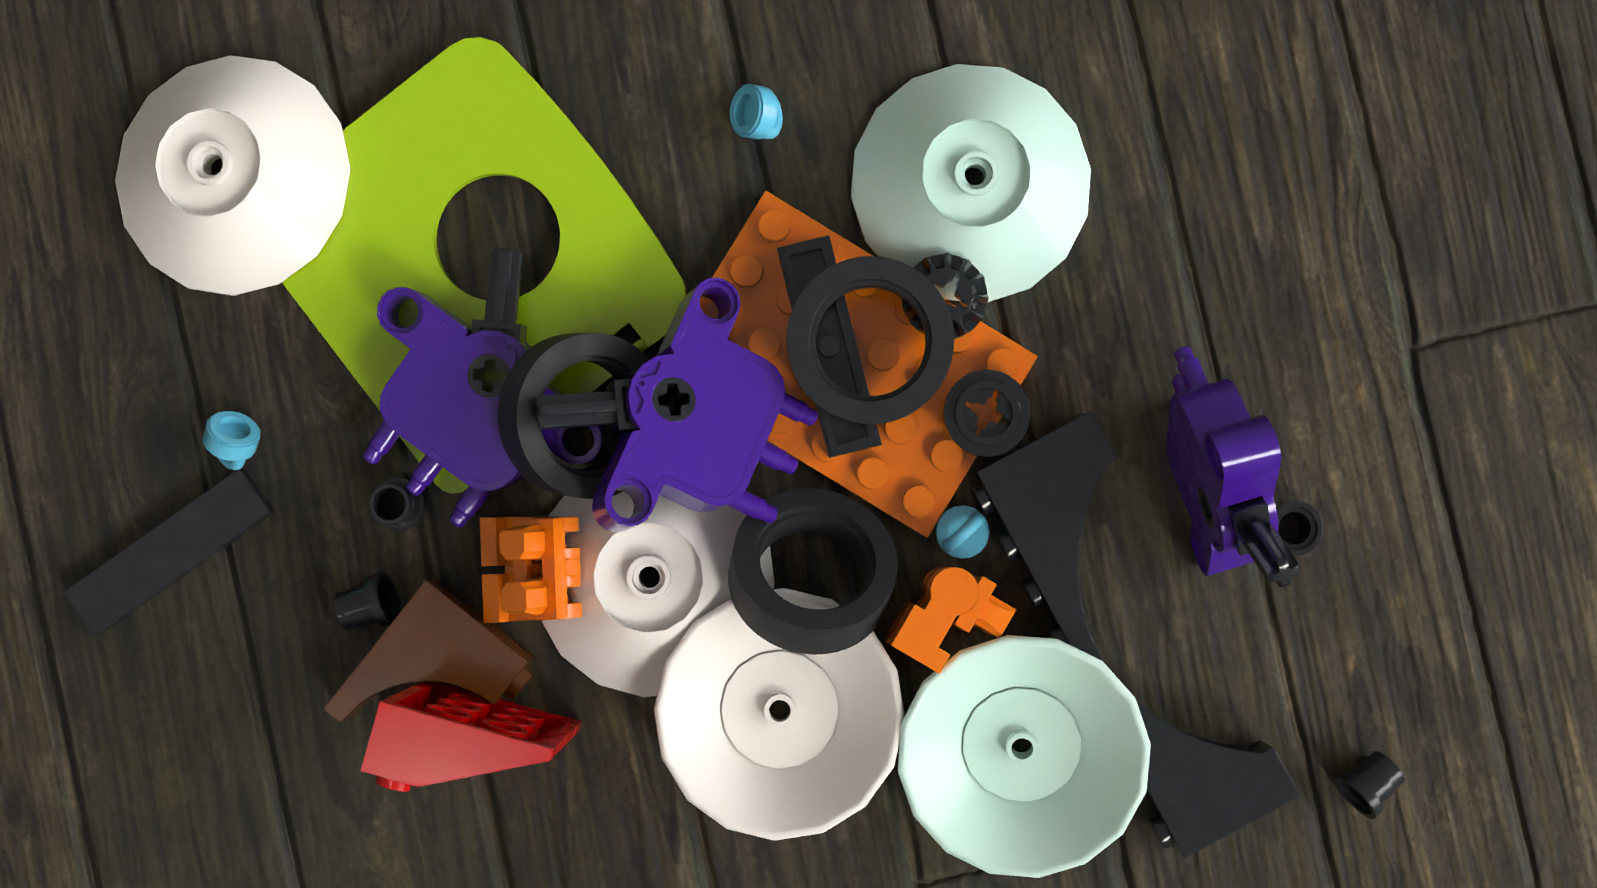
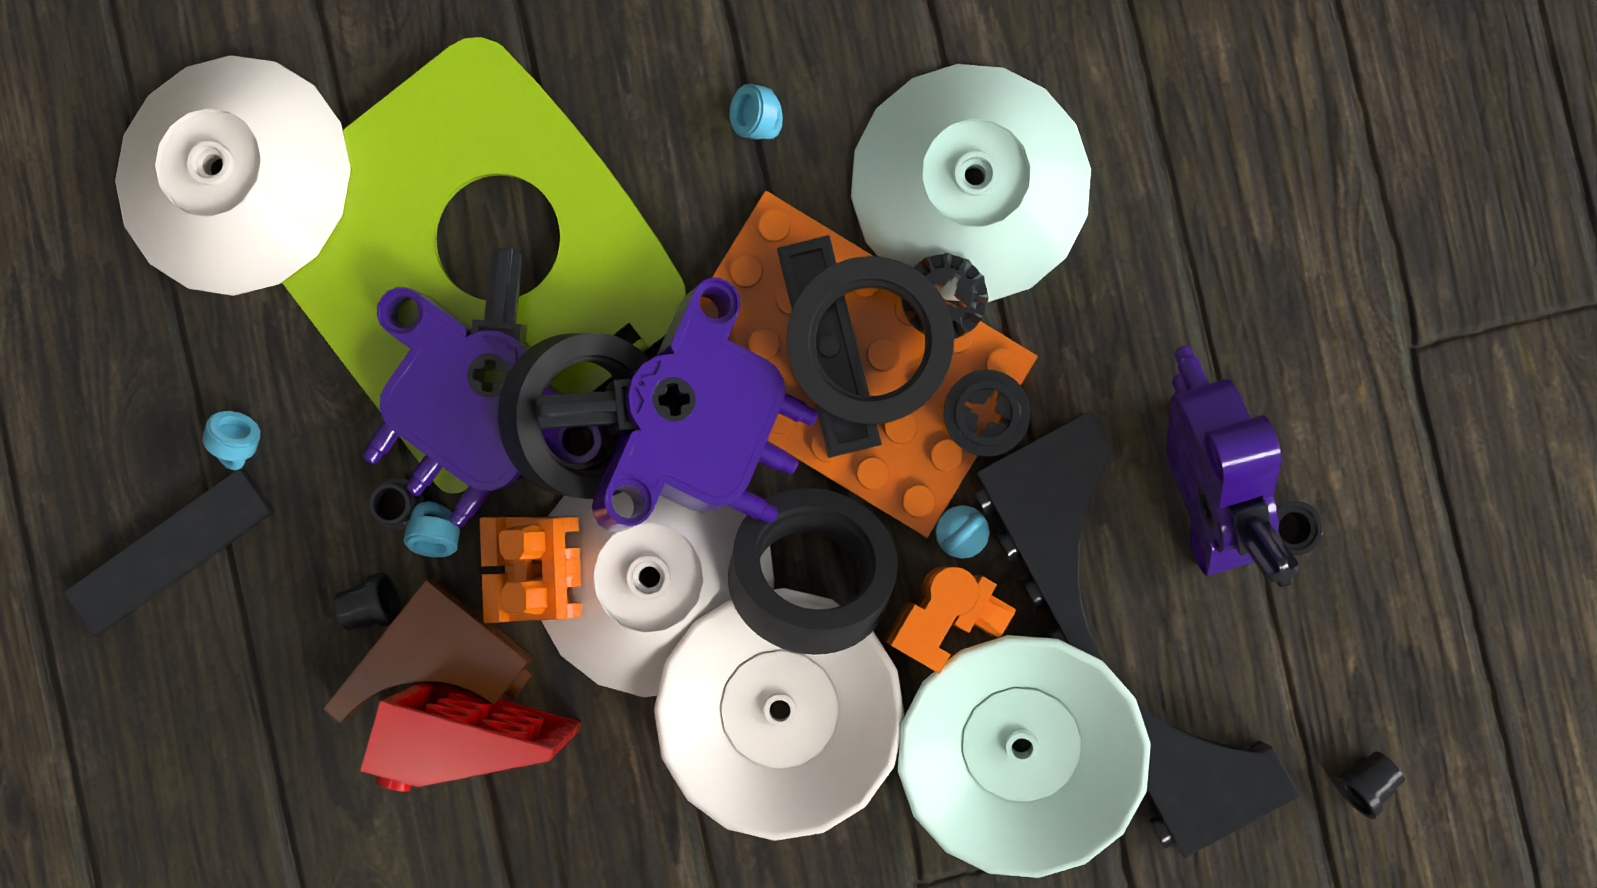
none -> medium azure tile [404,501,460,557]

